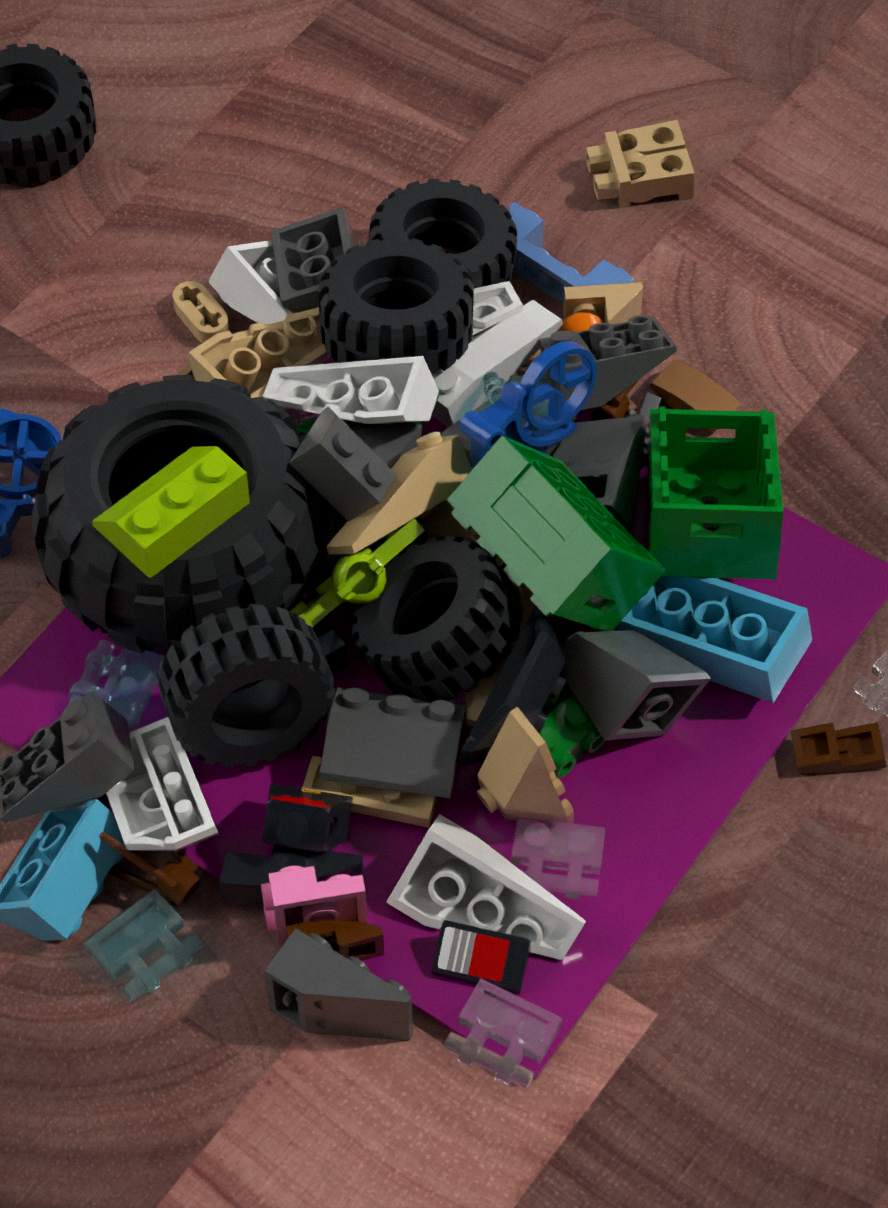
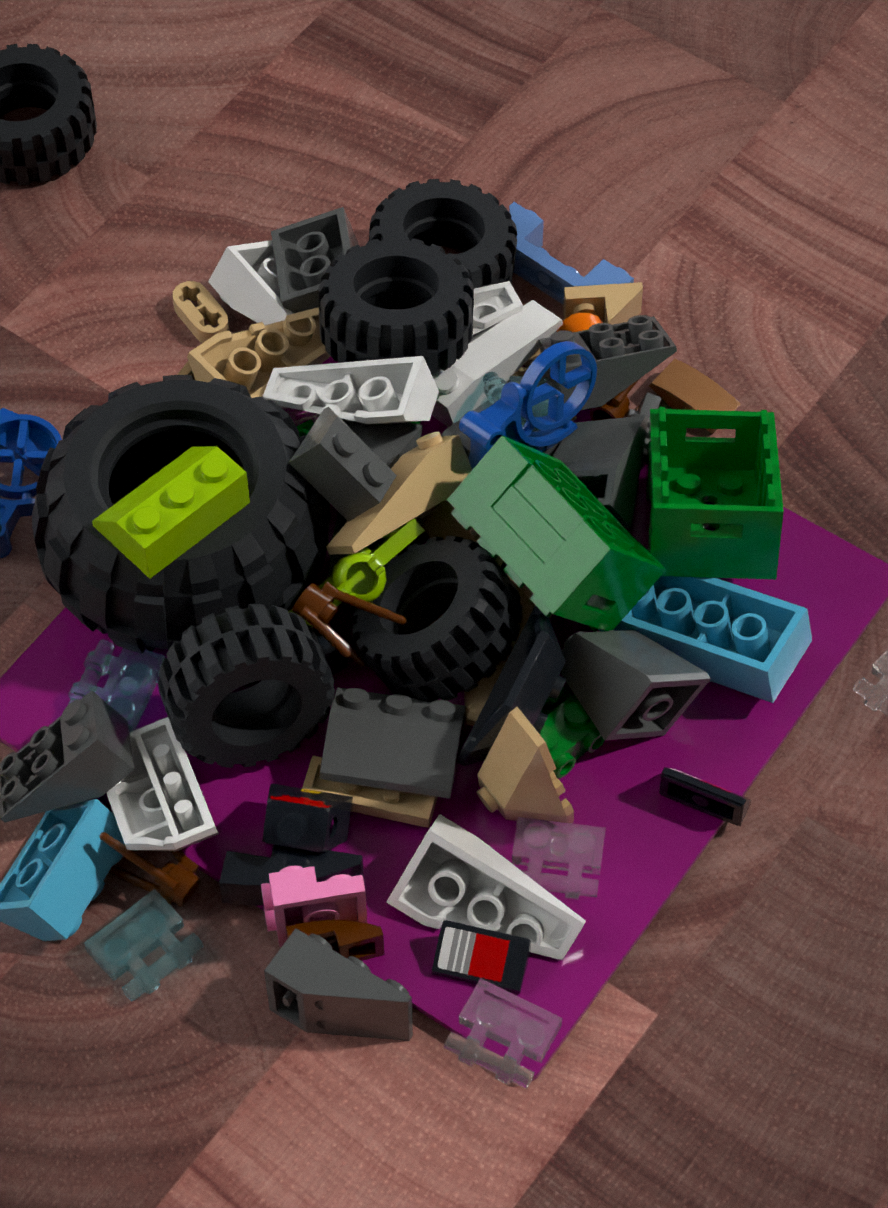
tan hips [586,120,694,208] -> none
reddish brown slope [791,722,887,774] -> none
none -> reddish brown plant [292,582,406,667]
none -> black slope [659,767,751,826]

